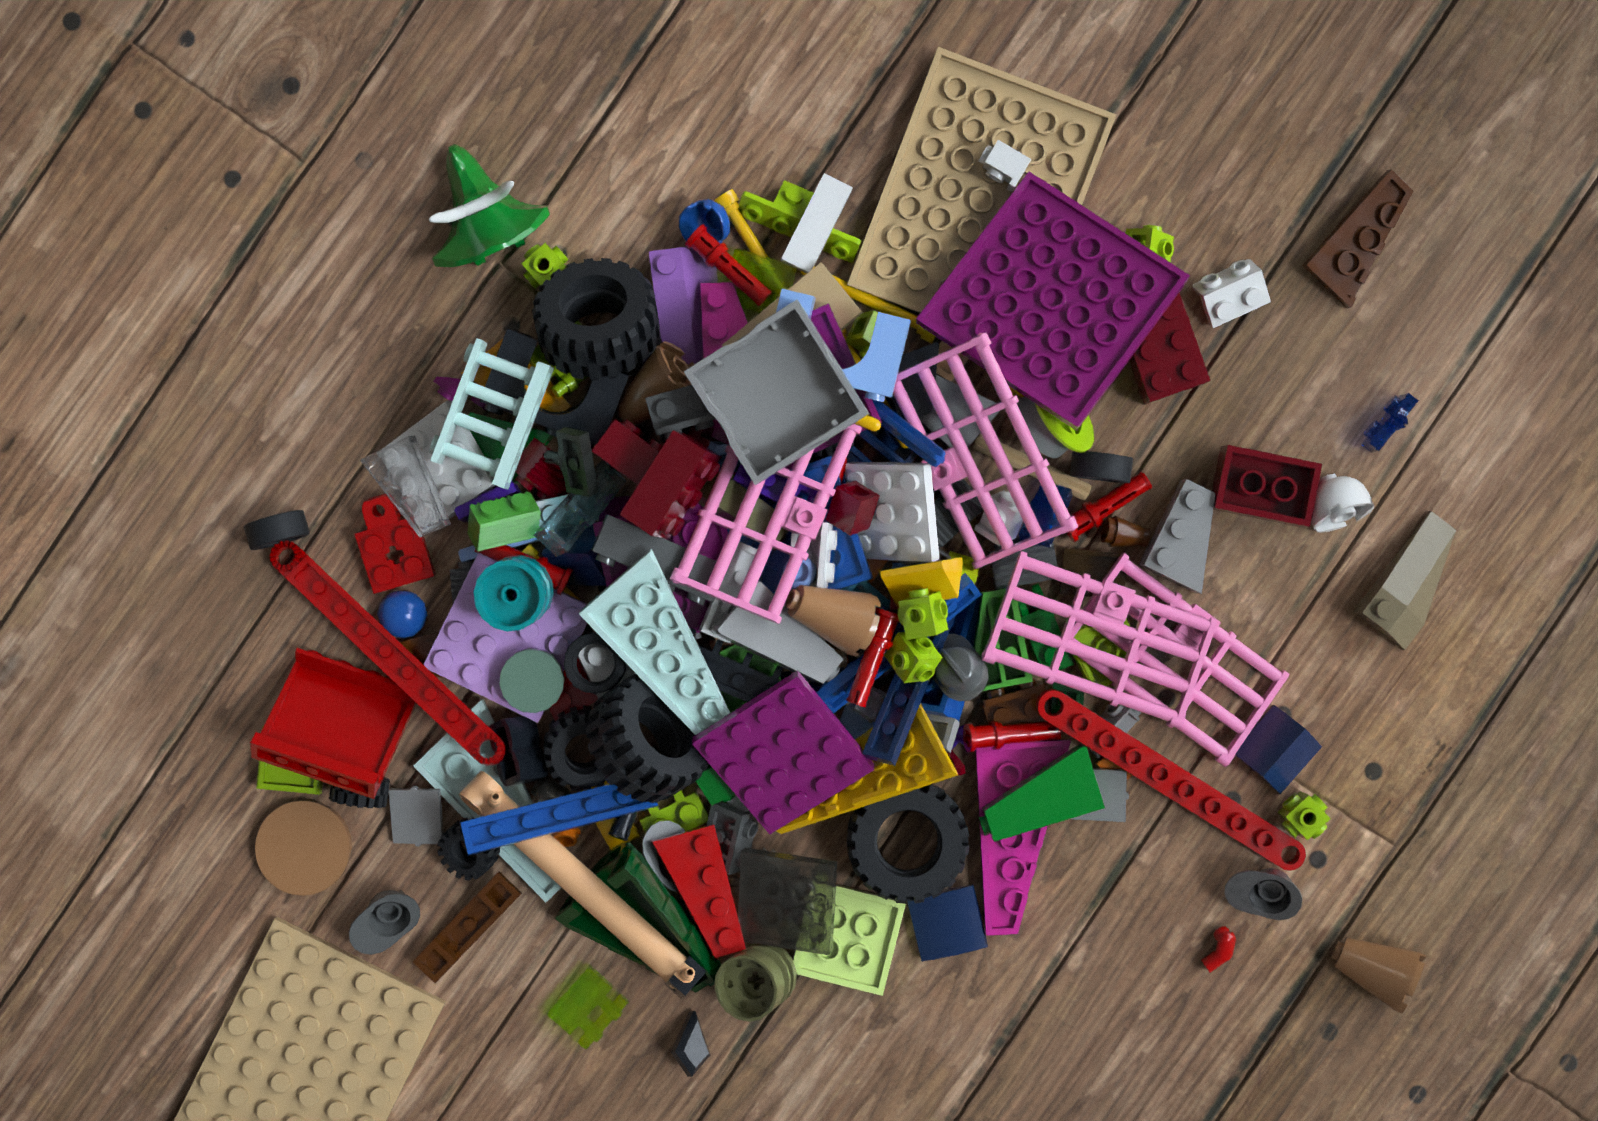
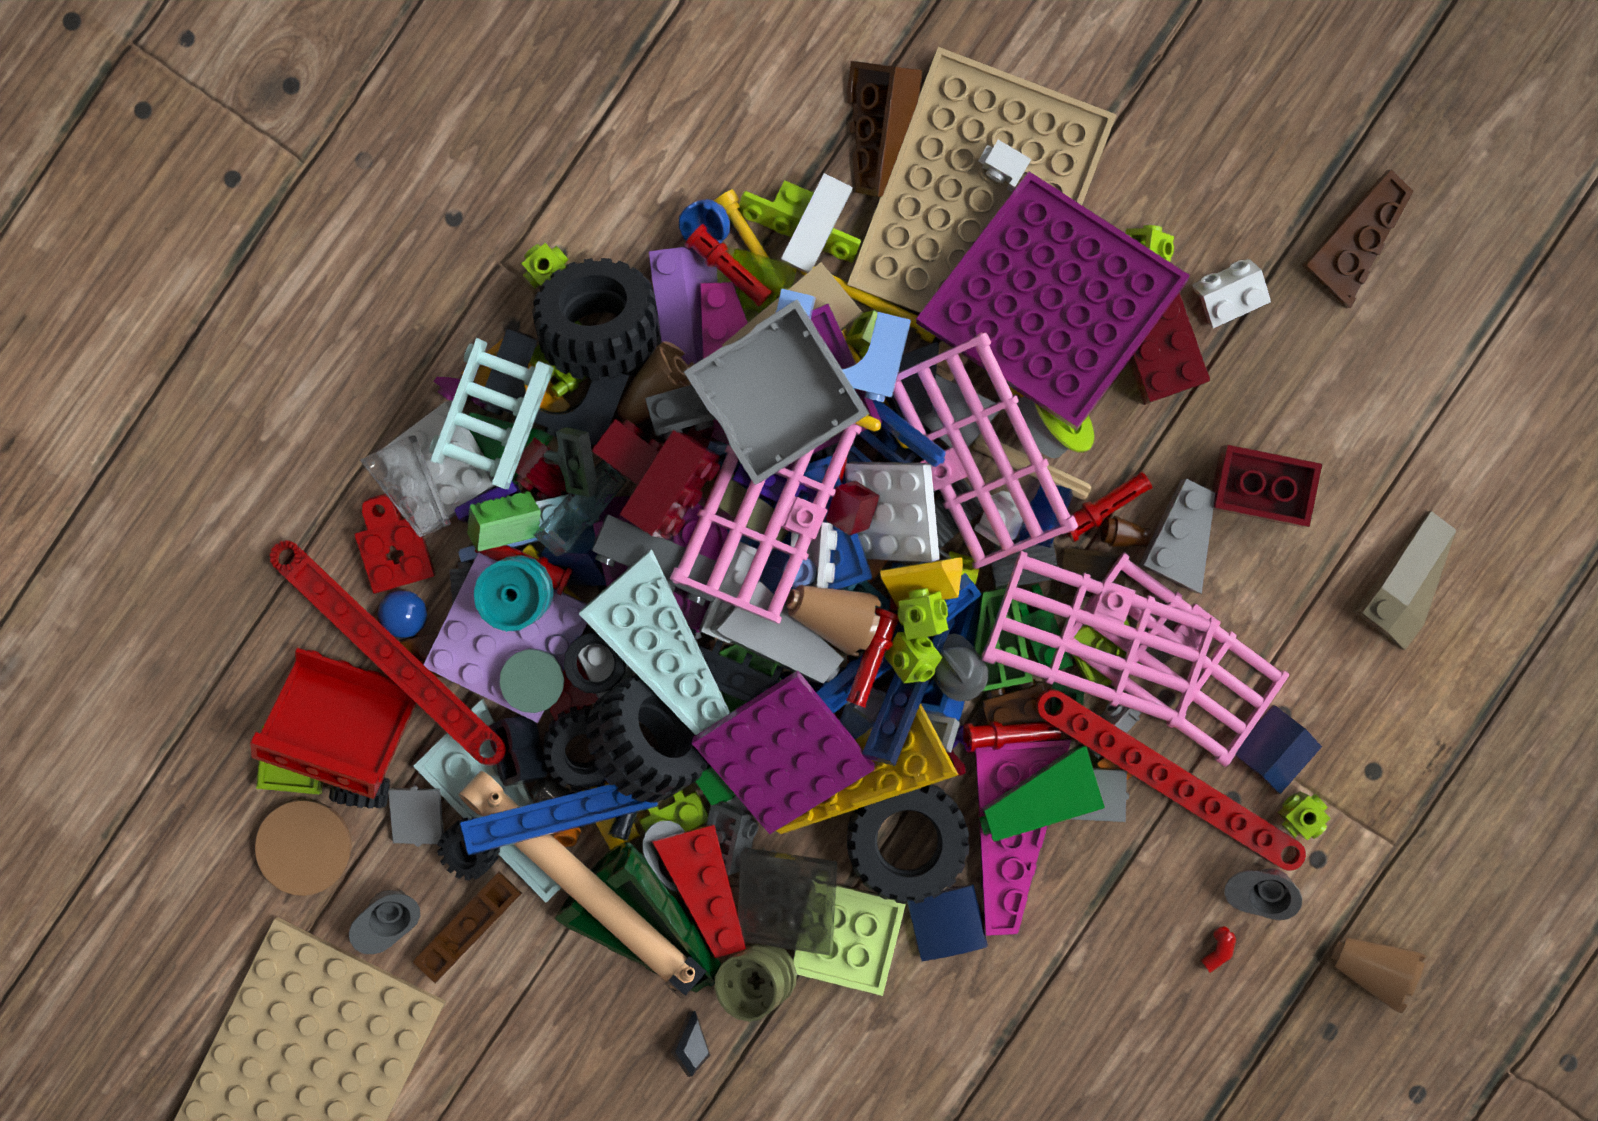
black tyre [244,510,310,550] -> none
green animal [429,144,550,267] -> none
clear neon green plate [547,965,629,1049] -> none
black tyre [1070,451,1133,483] -> none
white cylinder [1311,474,1374,533] -> none
clear blue plate [1361,393,1419,453] -> none
none -> reddish brown wedge [847,61,922,197]

